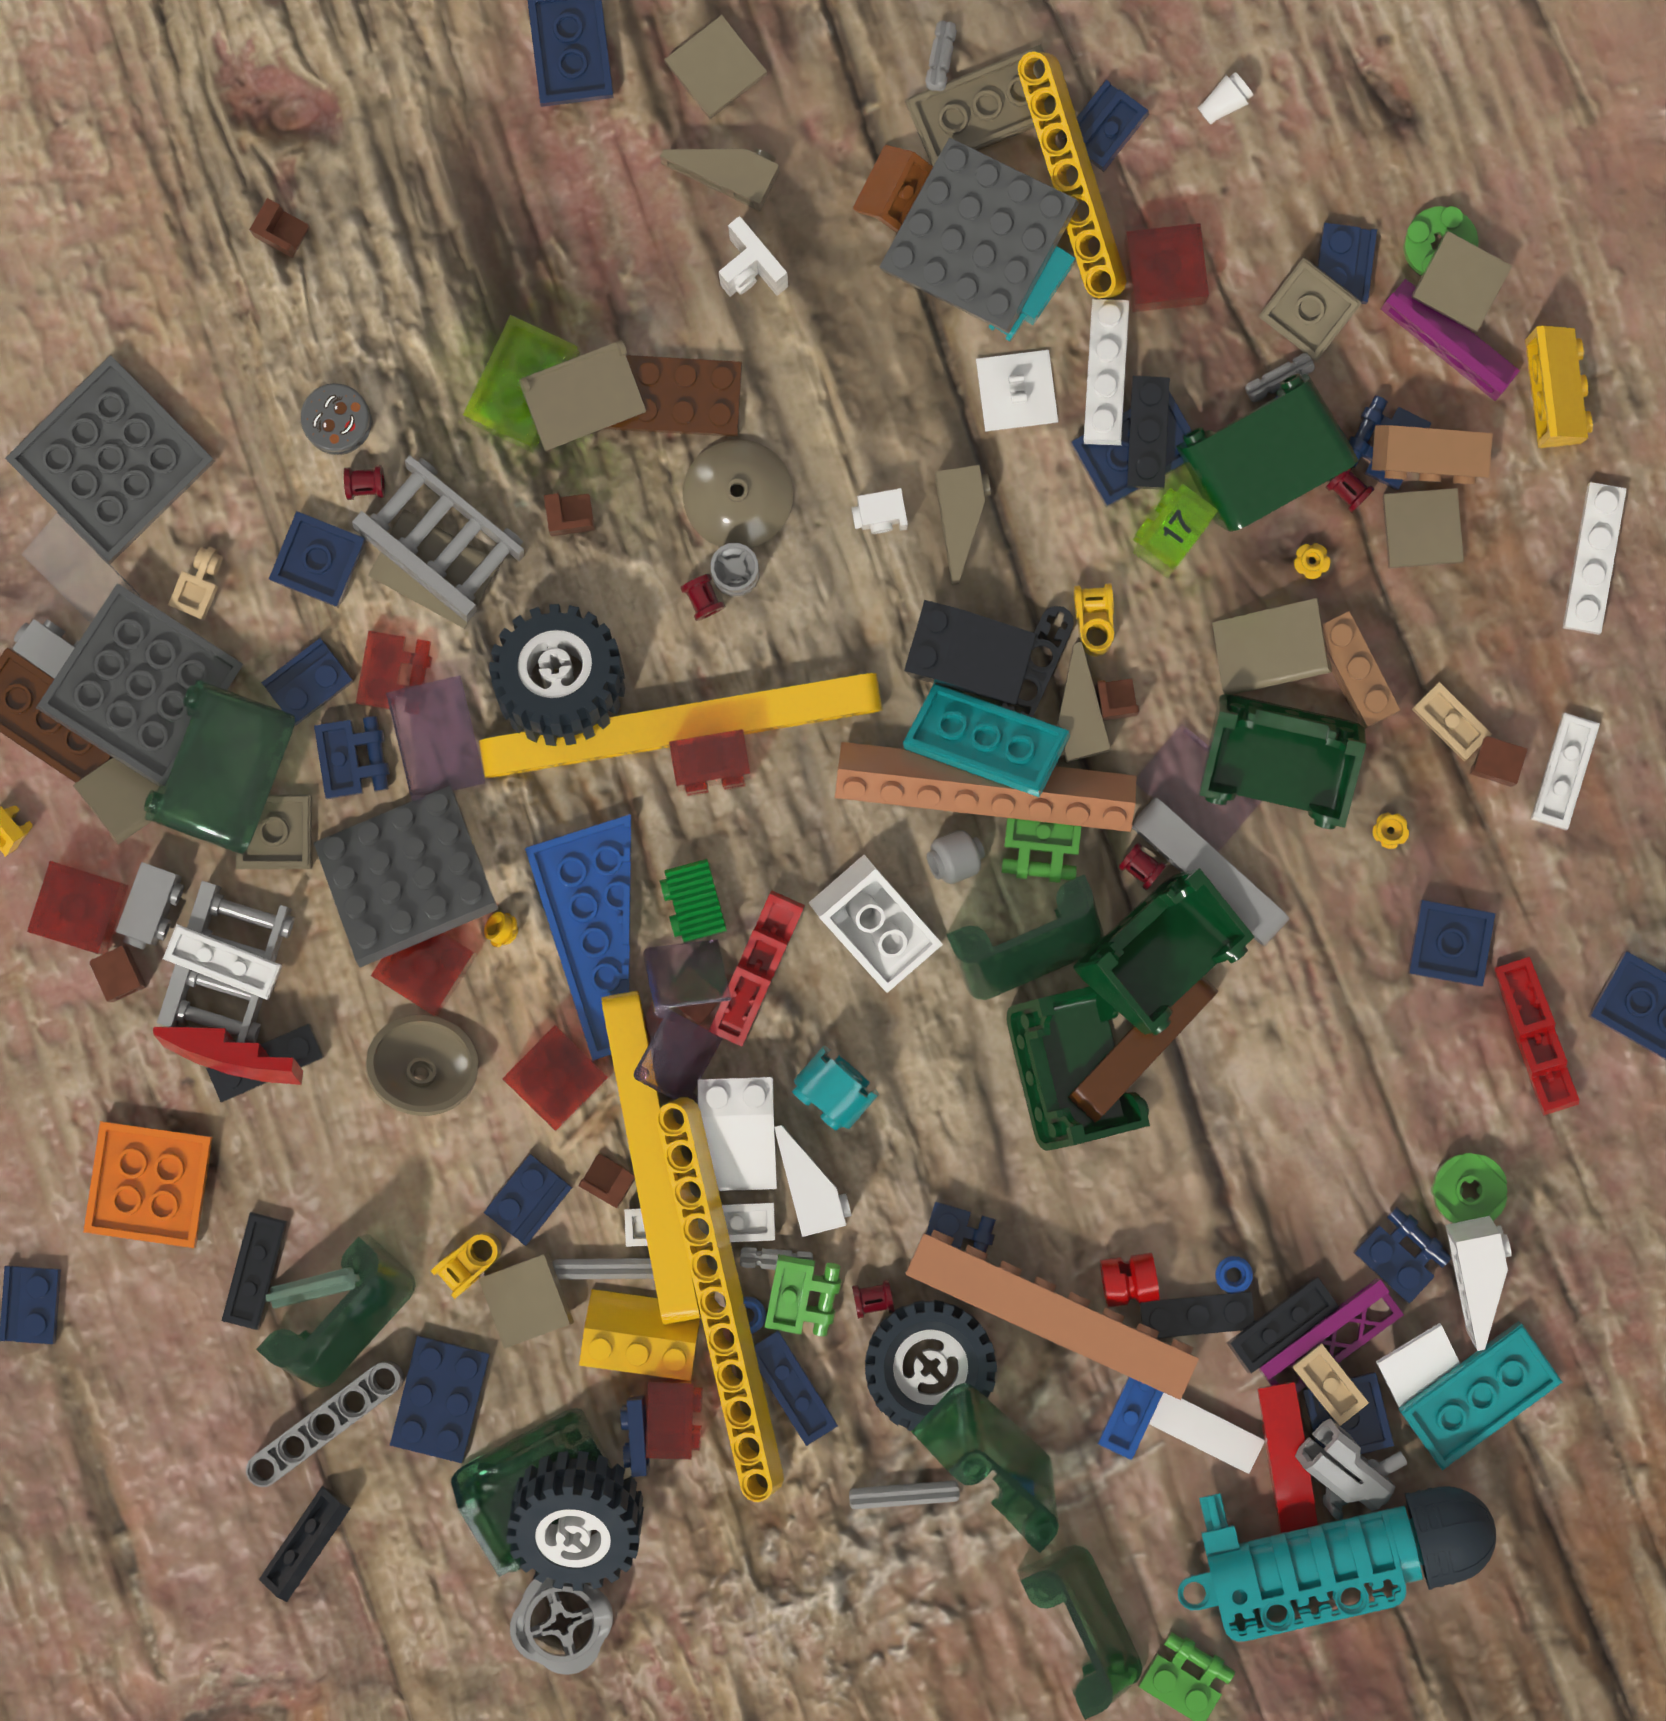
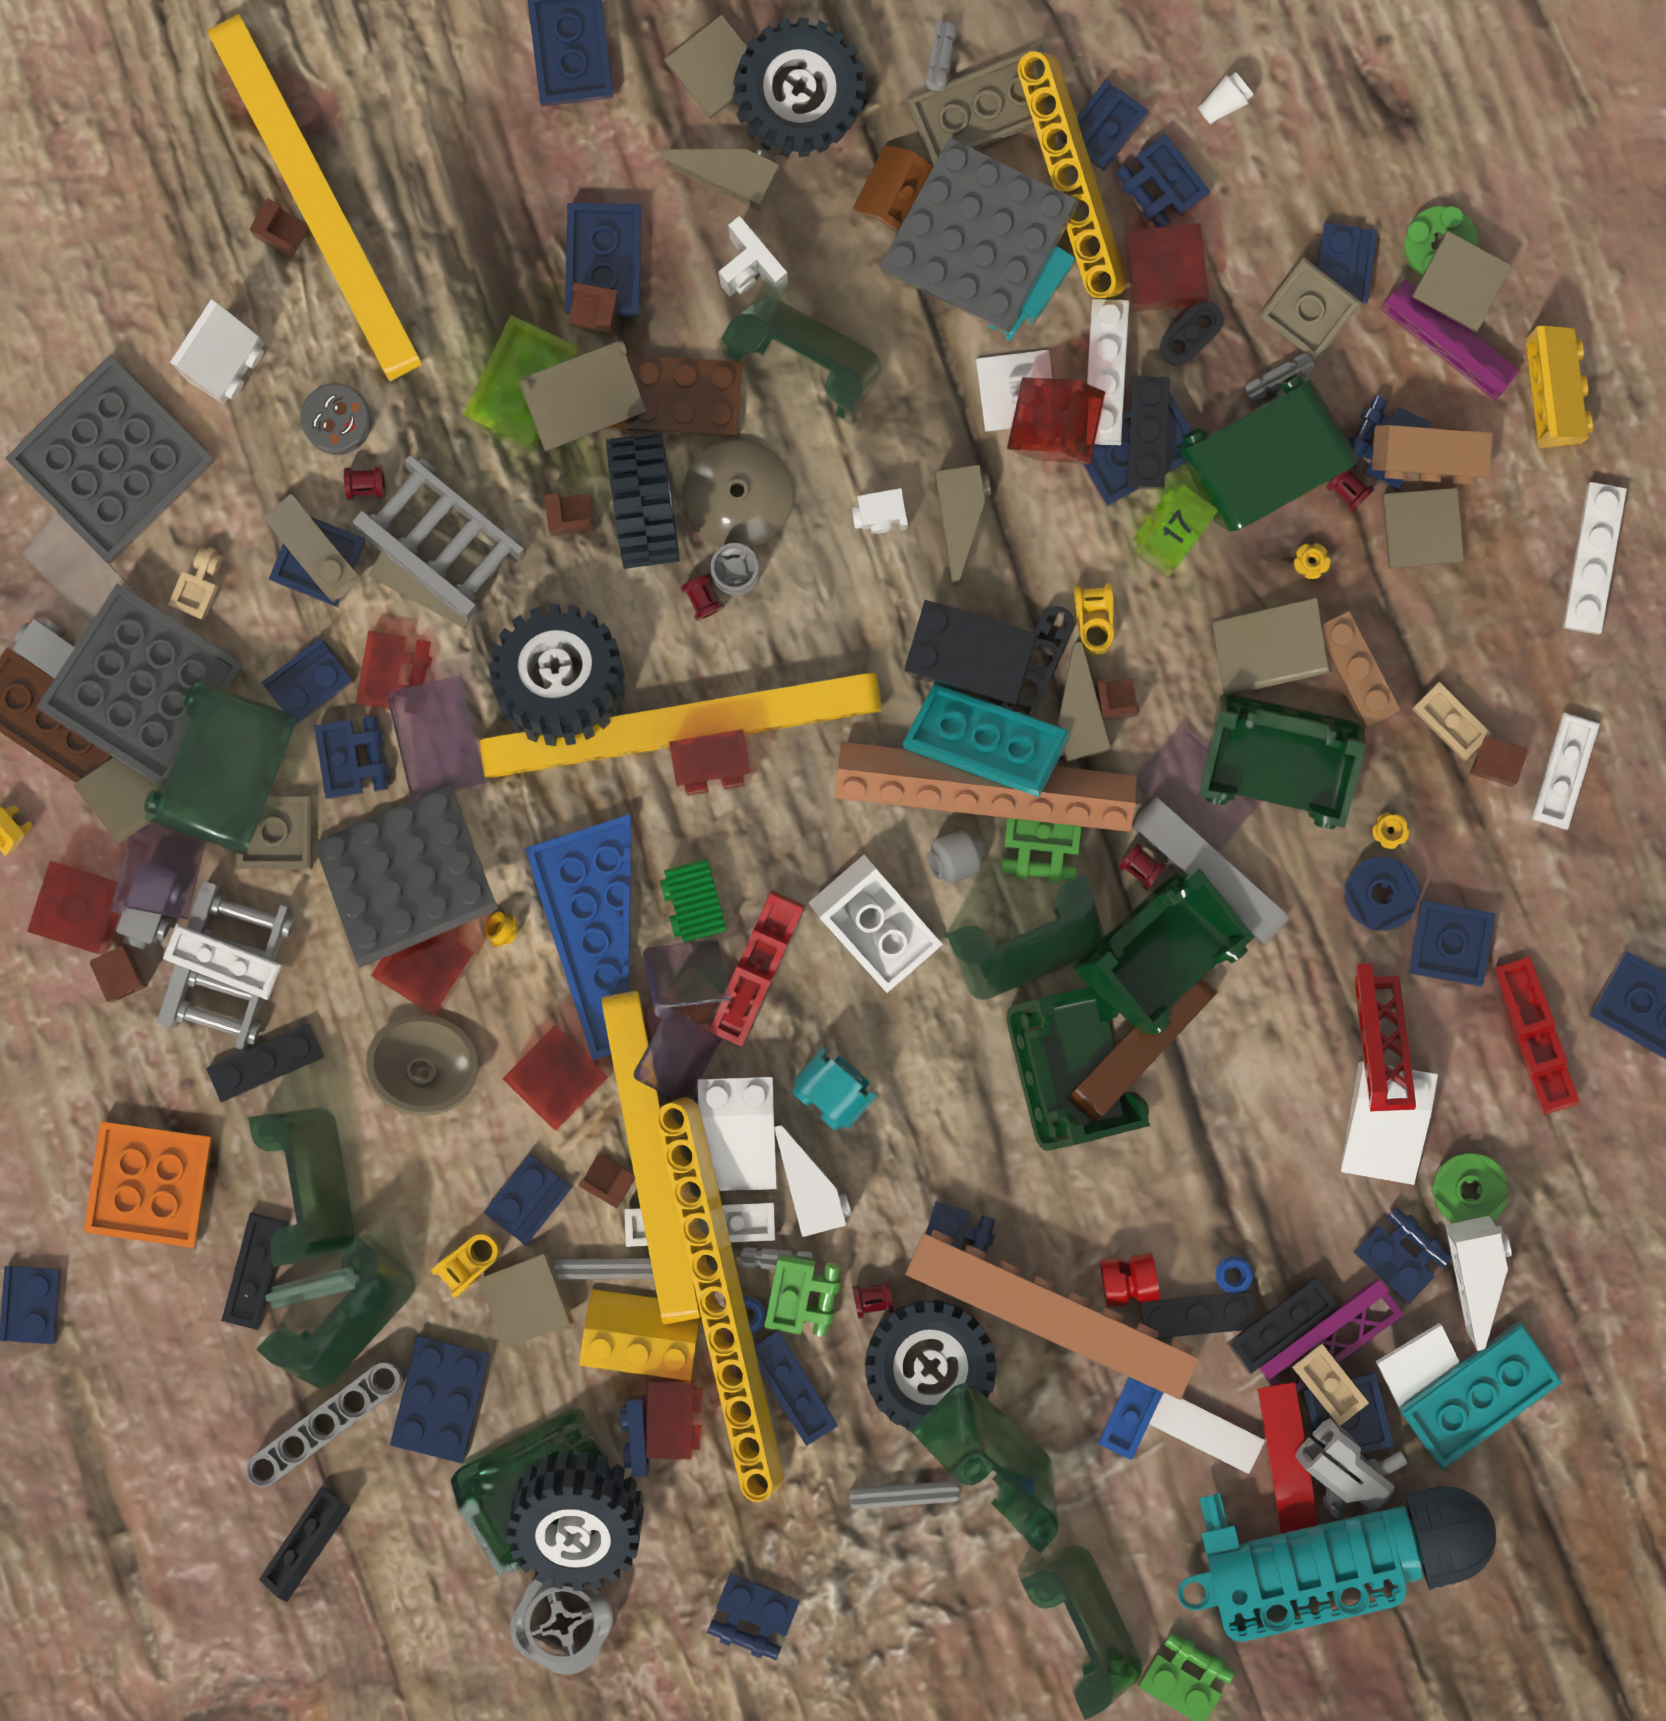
red slope [153,1027,304,1085] -> none
none -> piece [111,822,208,920]
none -> white slope [170,299,264,404]
none -> yellow beam [206,13,422,381]
none -> clear green windscreen [248,1108,355,1267]
none -> dark tan slope [263,494,362,603]
none -> dark blue plate [565,203,642,316]
none -> copper panel [569,283,619,333]
none -> black wheel [606,432,680,569]
none -> dark blue plate [707,1572,799,1660]
none -> clear green windscreen [720,295,880,425]
none -> black wheel [732,17,866,157]
none -> clear red brick [1007,377,1106,464]
none -> dark blue plate [1115,134,1210,232]
none -> black plate [1159,301,1224,366]
none -> white slope [1340,1061,1438,1185]
none -> dark blue plate [1344,857,1420,931]
none -> red fence [1354,963,1416,1112]

